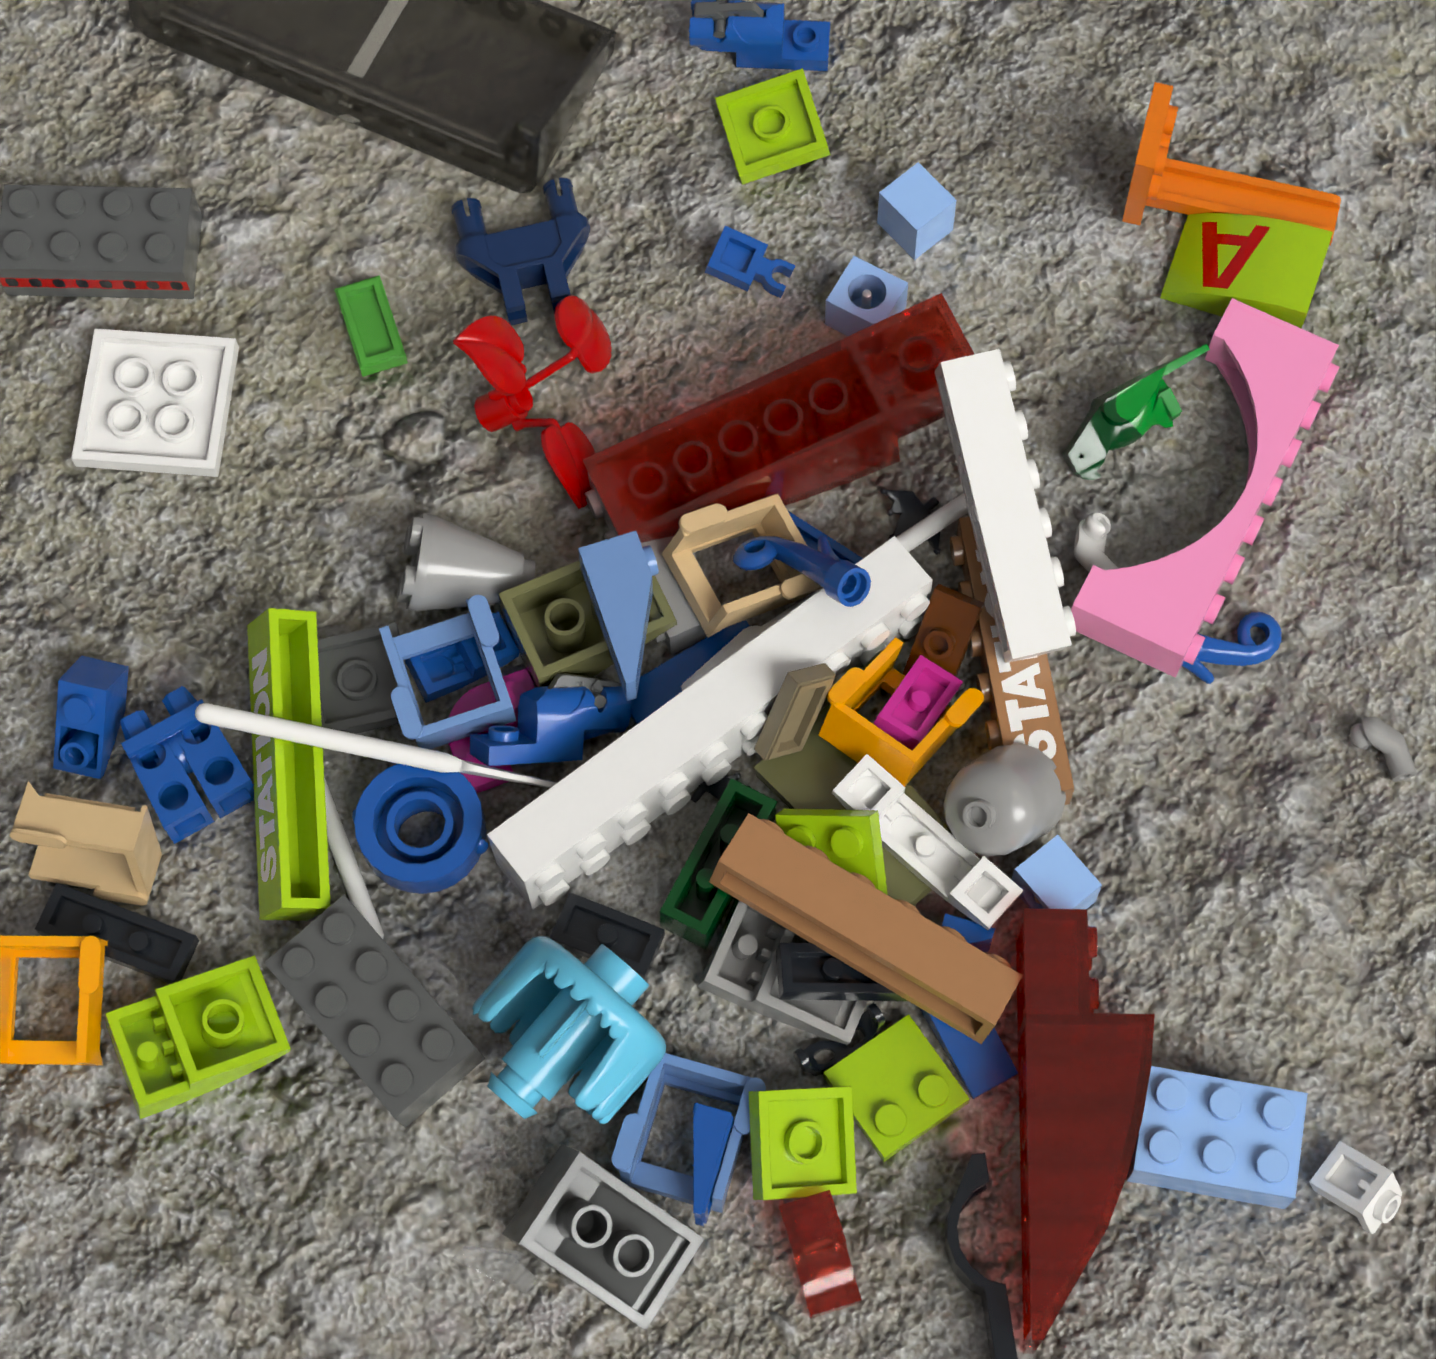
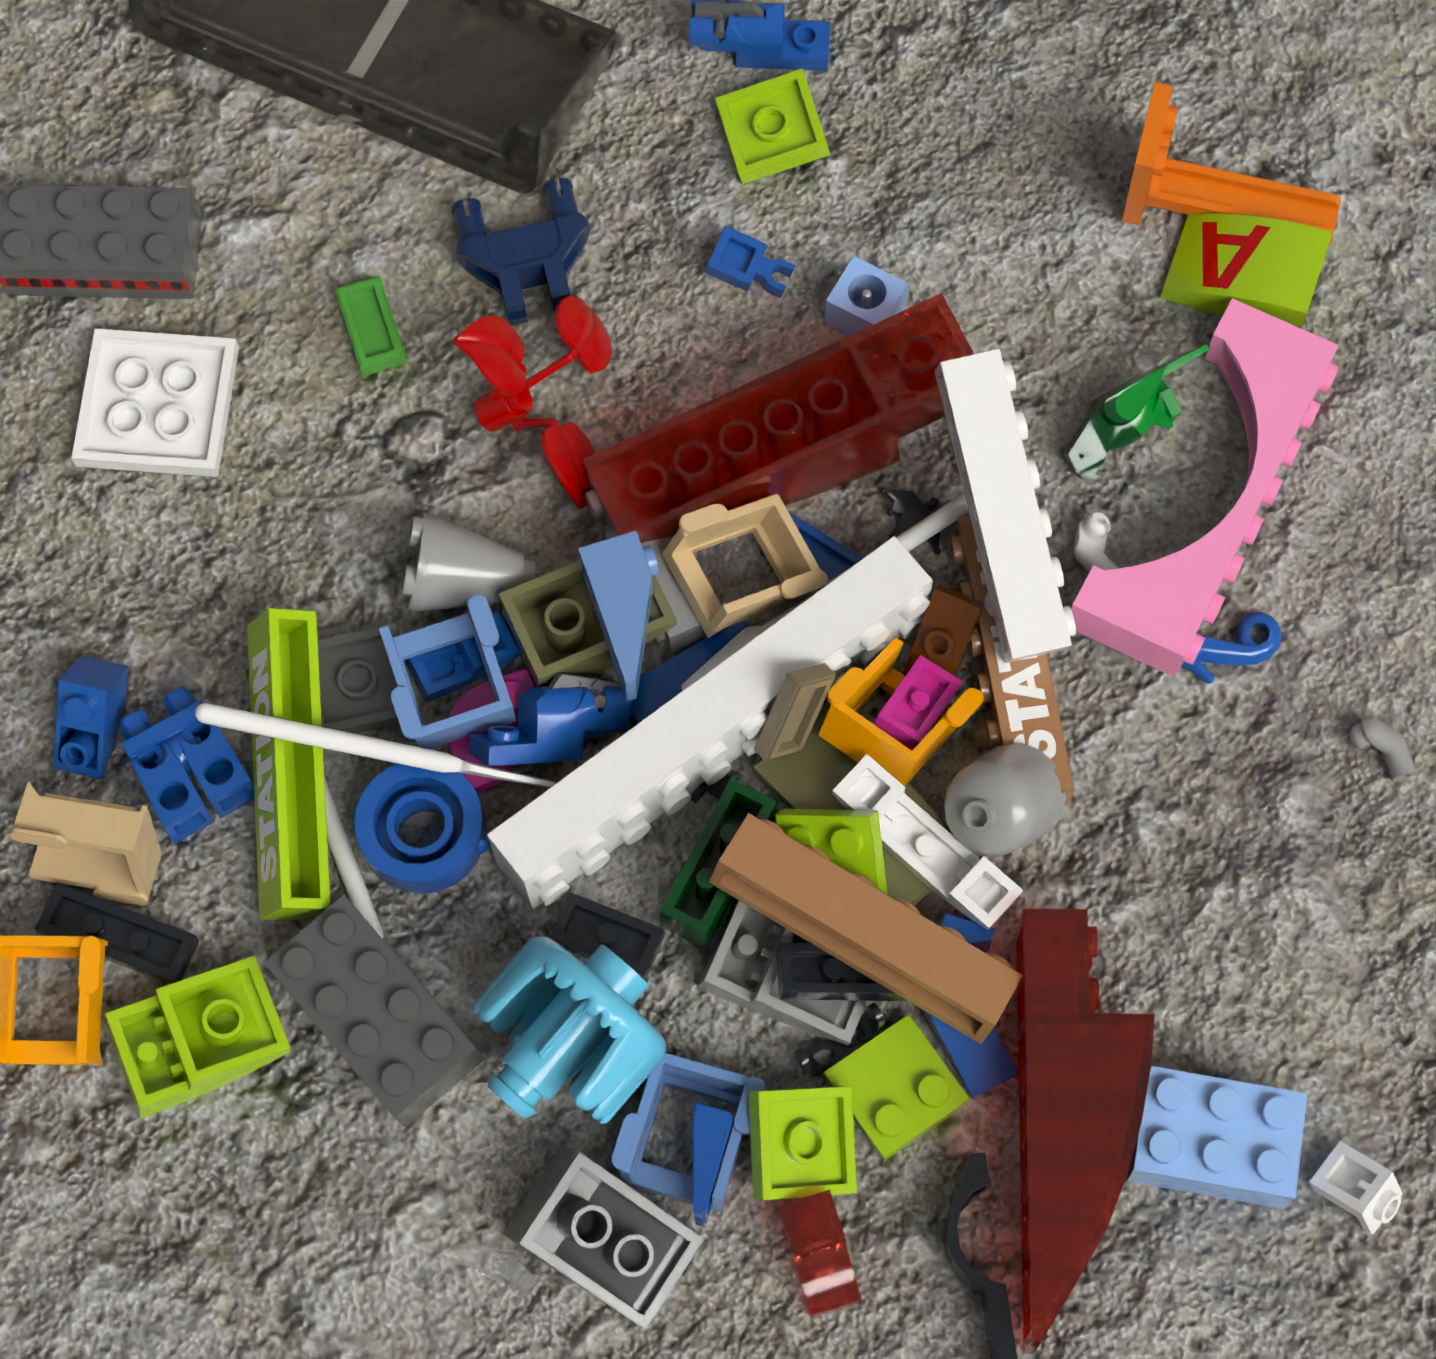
blue plant [733,536,871,607] -> none
light blue piece [877,162,956,260] -> none
light blue piece [1011,835,1102,936] -> none

